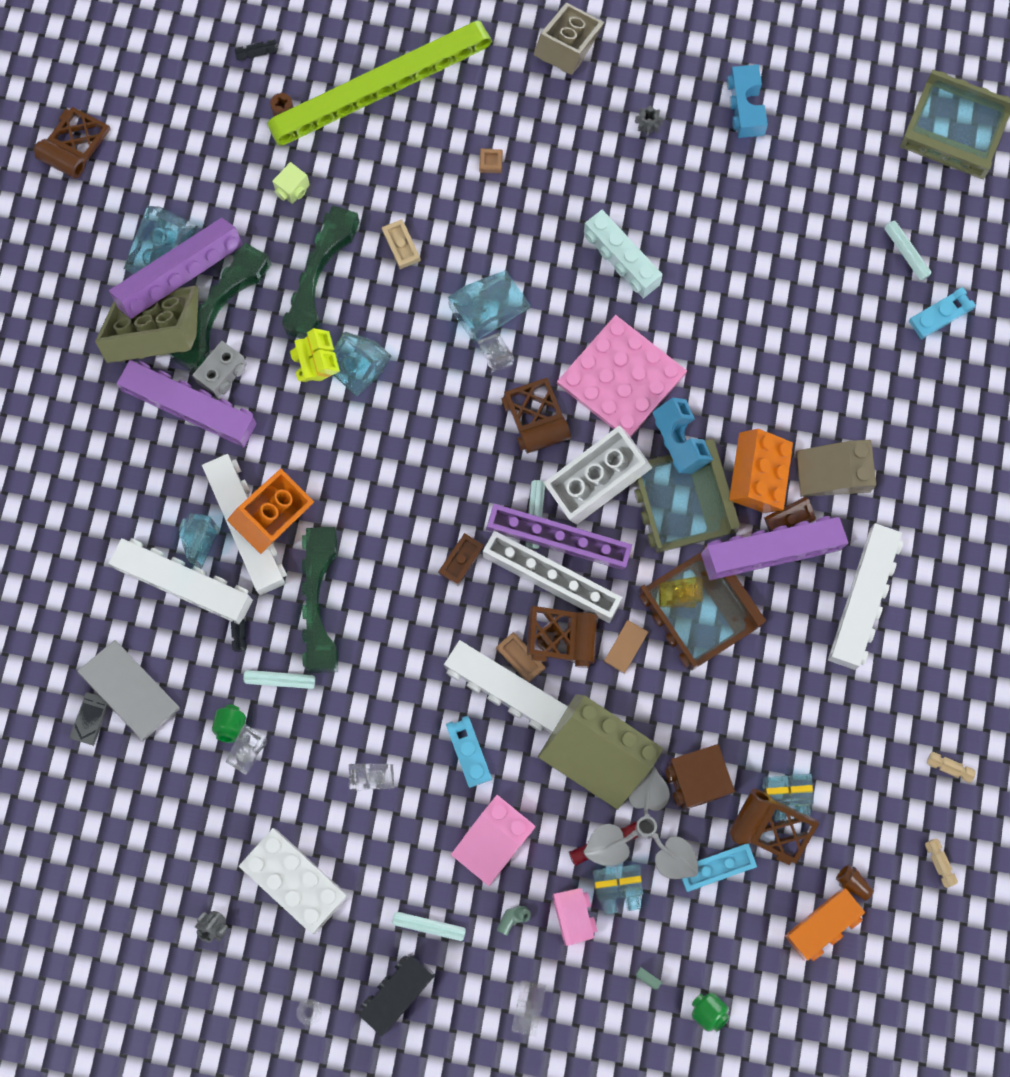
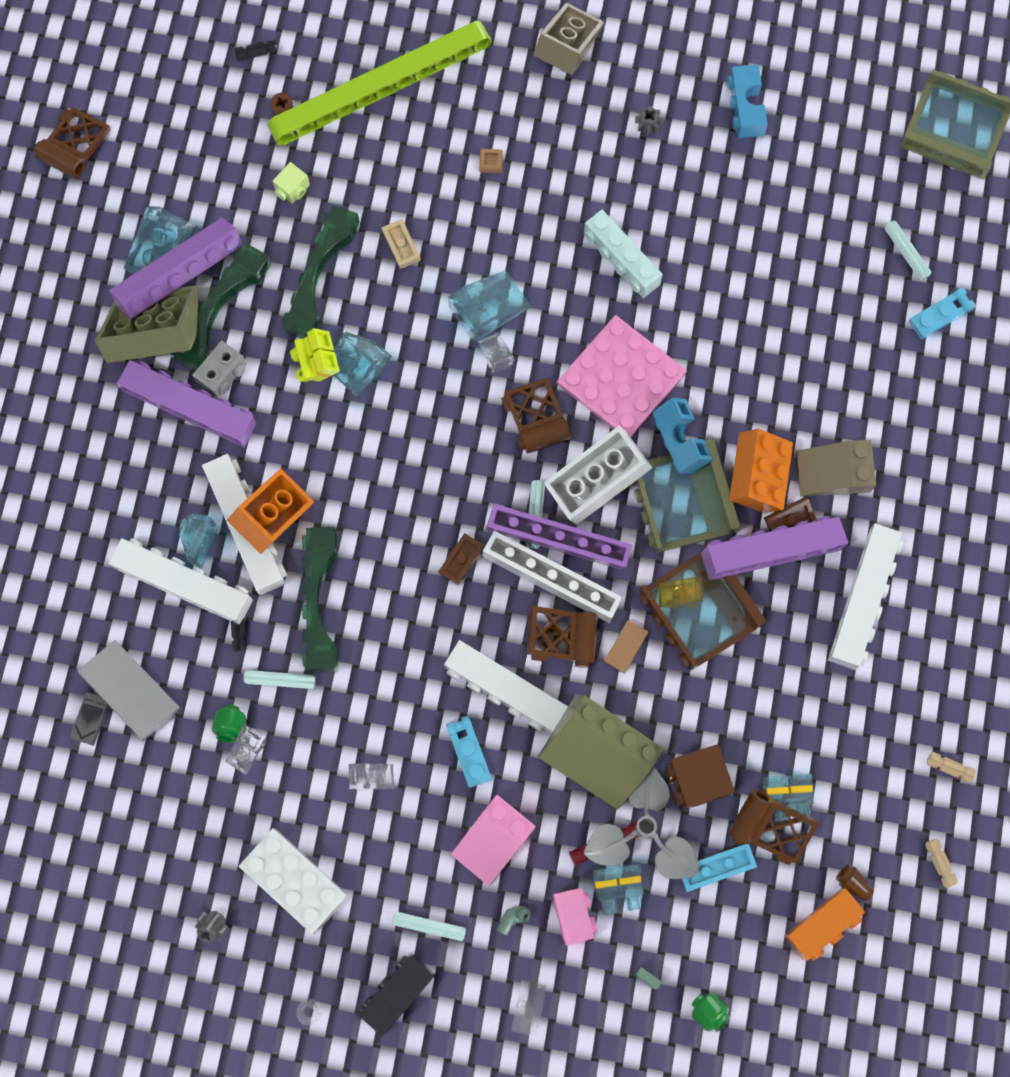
medium nougat tile [496,632,546,683] -> none

